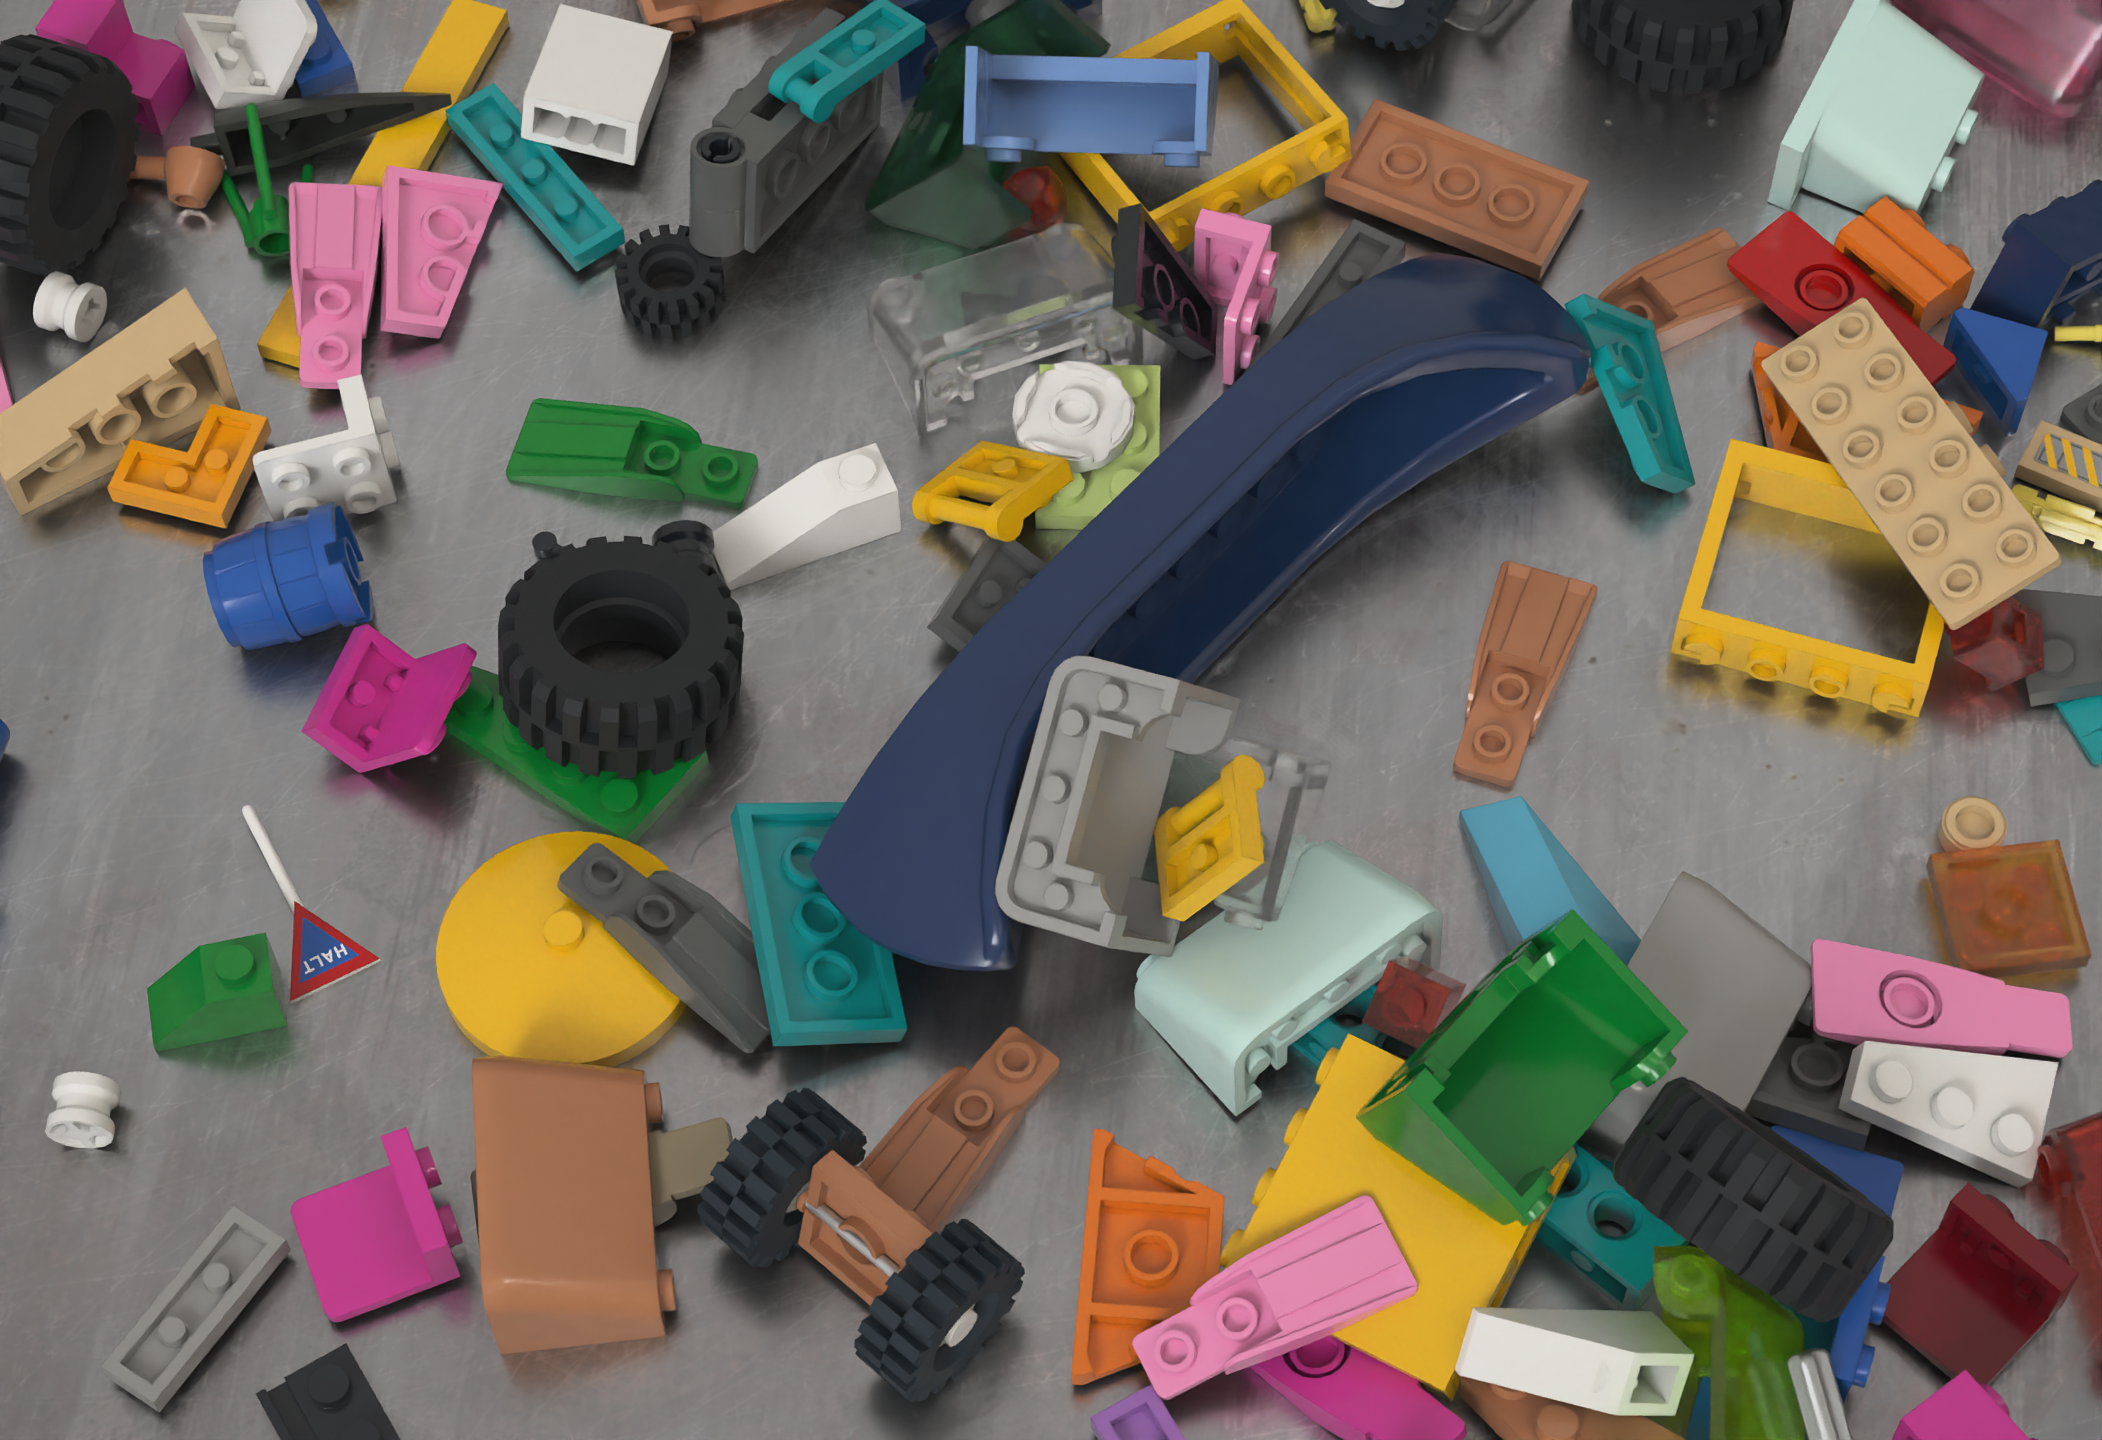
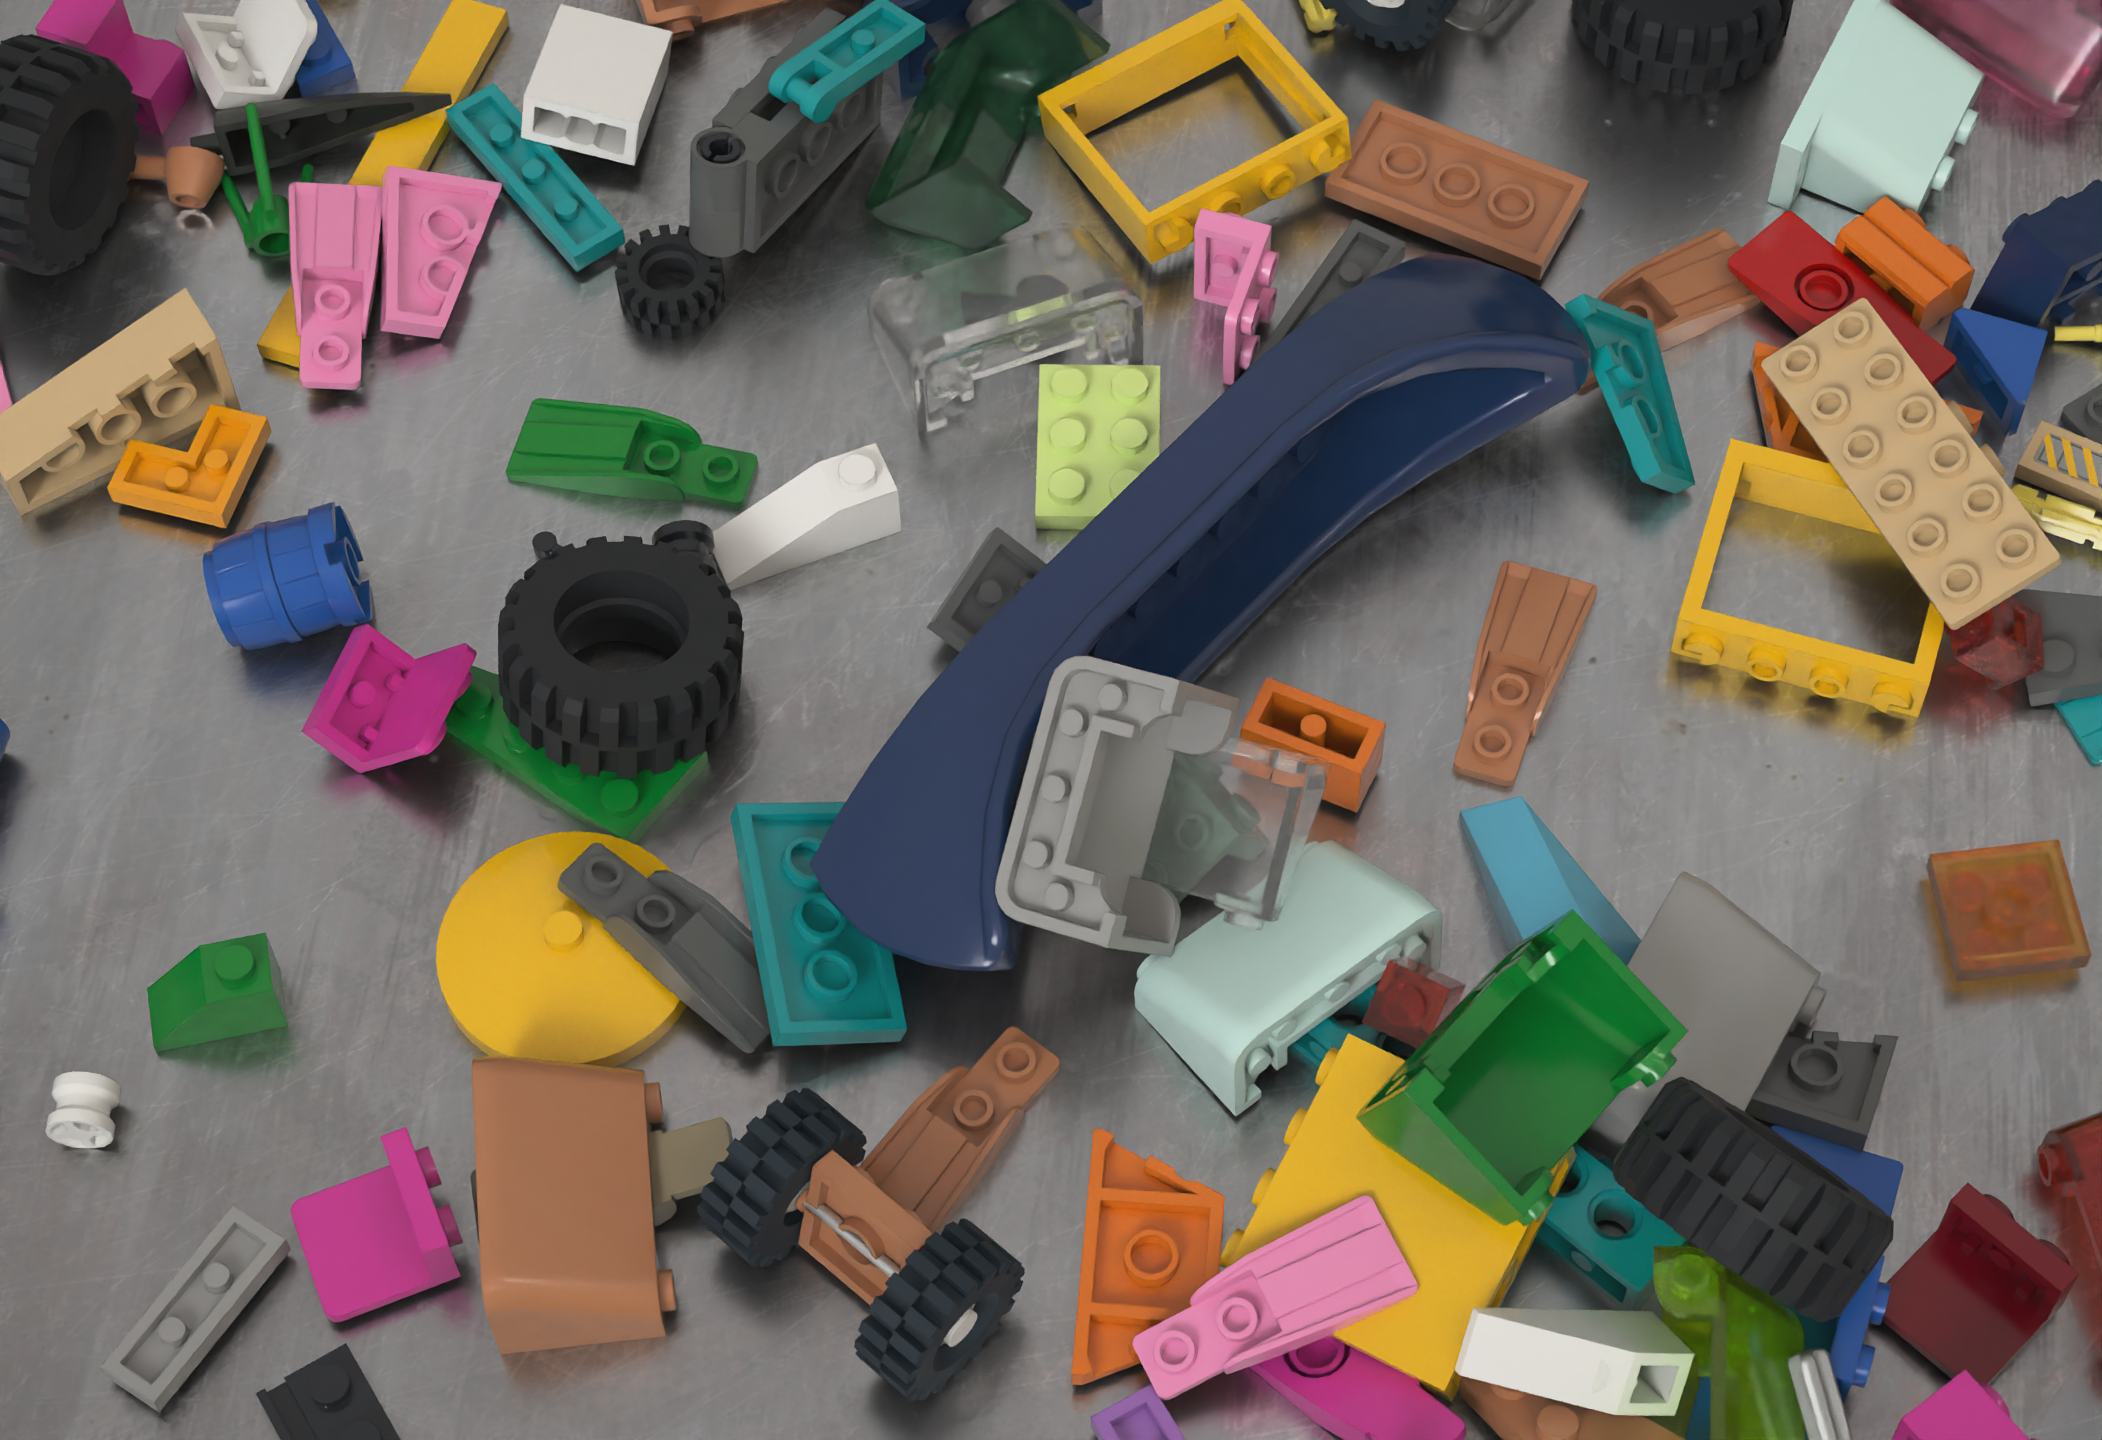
white wheel [33,271,107,343] -> none
piece [242,804,381,1004] -> none
white bracket [252,374,401,522] -> none
yellow plate [912,440,1074,542] -> none
medium blue windscreen [963,46,1219,168] -> none
clear red piece [1001,166,1067,231] -> none
white tile [1012,360,1135,473] -> none
black wing [1111,203,1218,360] -> none
yellow plate [1154,755,1265,922] -> none
bright pink piece [1810,939,2073,1058] -> none
white wing [1838,1041,2059,1188] -> none
tan tile [1938,796,2007,864] -> none
none -> orange brick [1239,677,1386,813]

